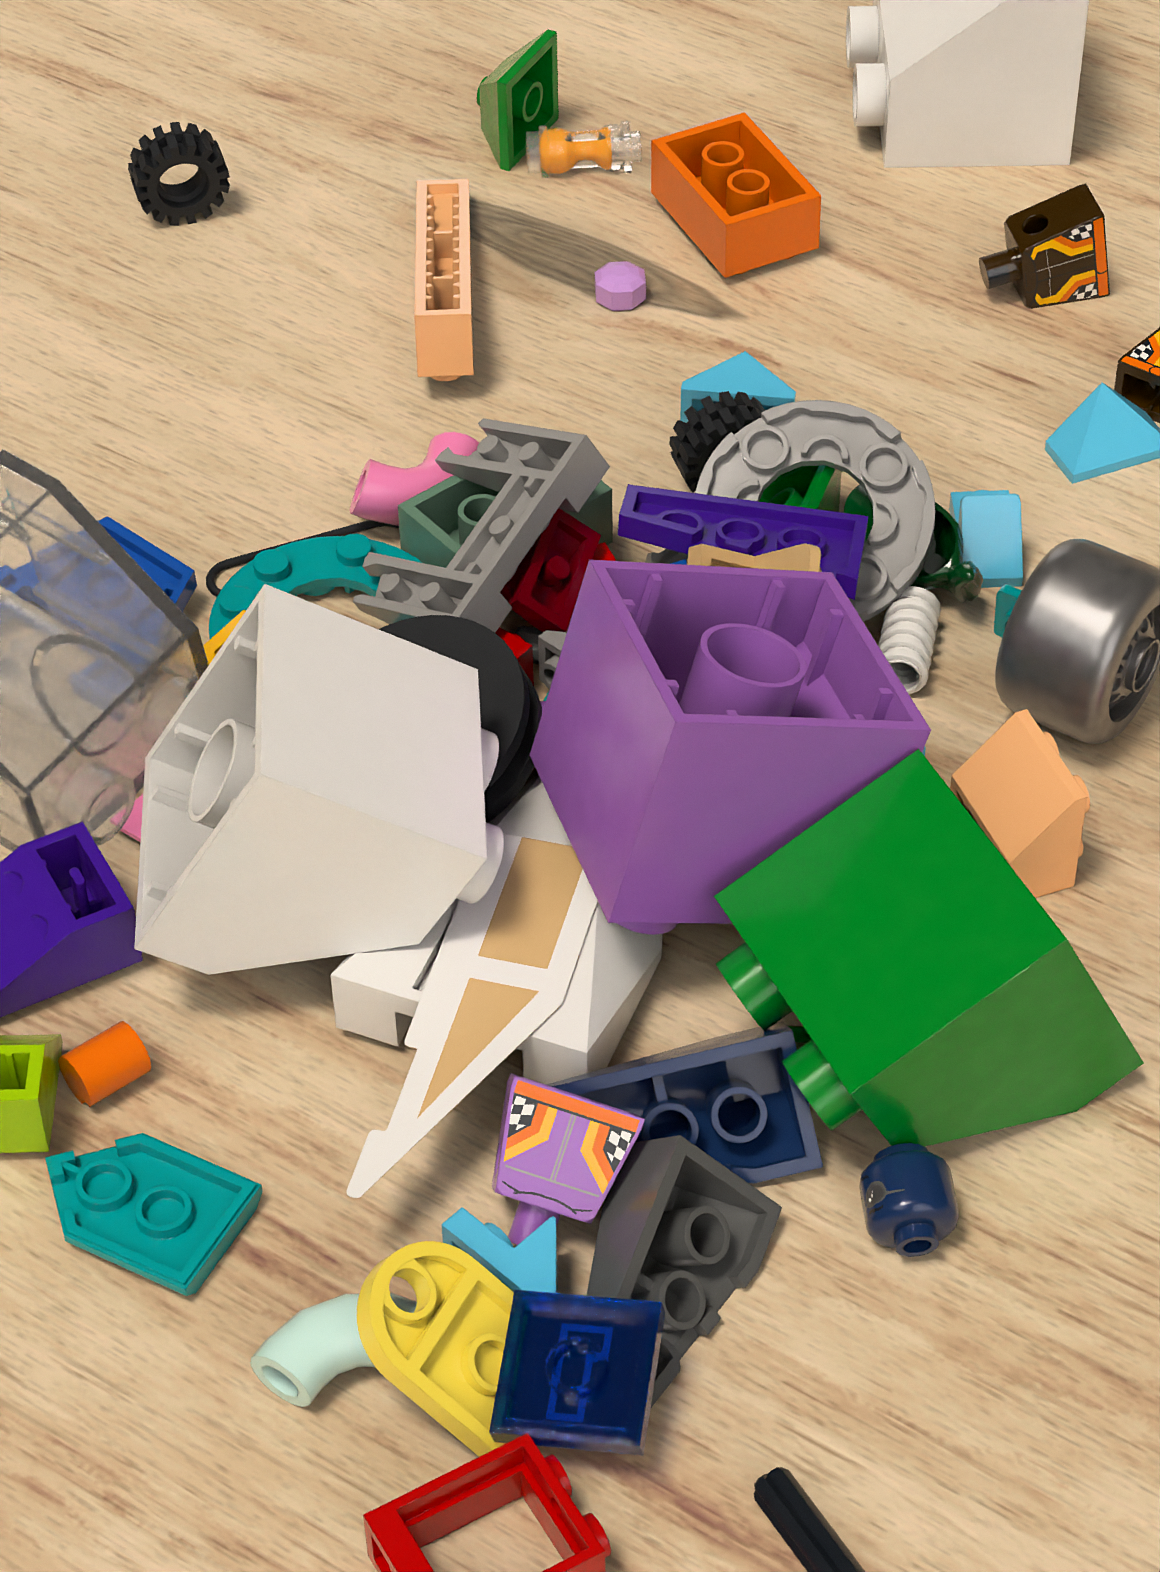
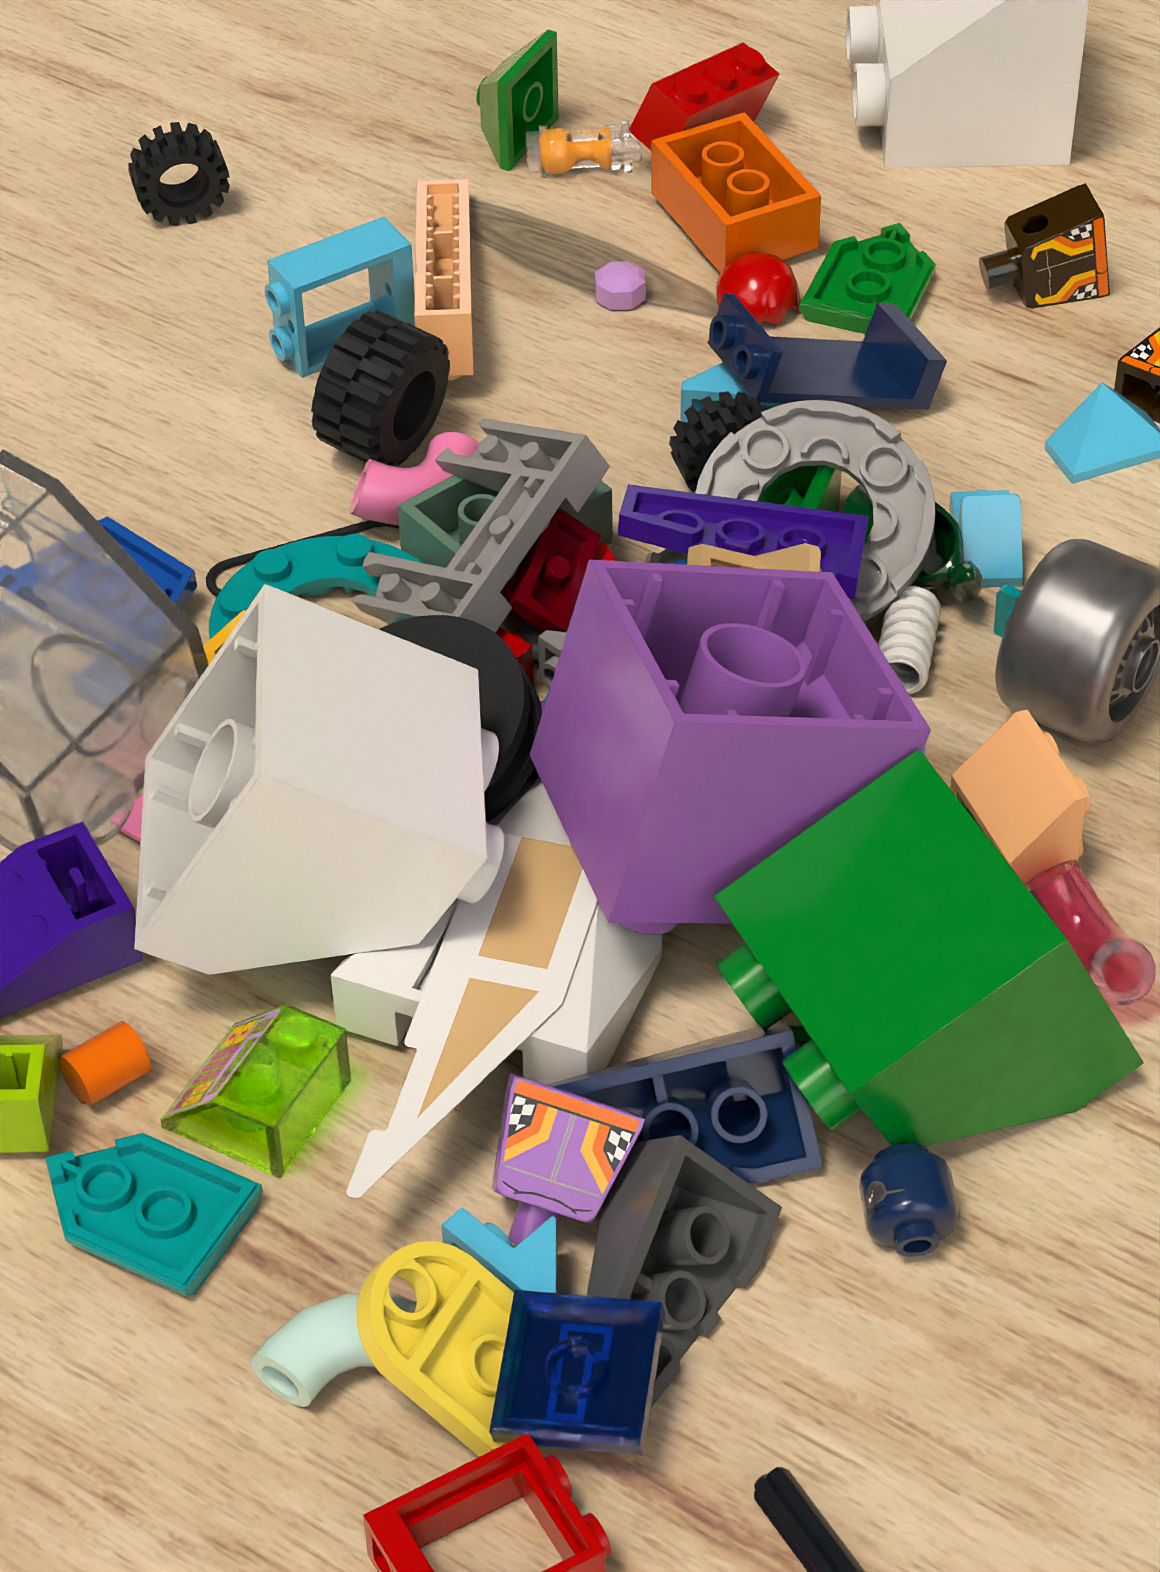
none -> clear neon green slope [160,1004,351,1179]
none -> medium azure window [265,216,415,378]
none -> black tyre [311,310,450,466]
none -> red brick [628,42,780,151]
none -> dark blue panel [707,293,947,410]
none -> red hair [716,252,800,326]
none -> green tile [799,223,936,334]
none -> clear pink cylinder [1025,859,1156,1005]

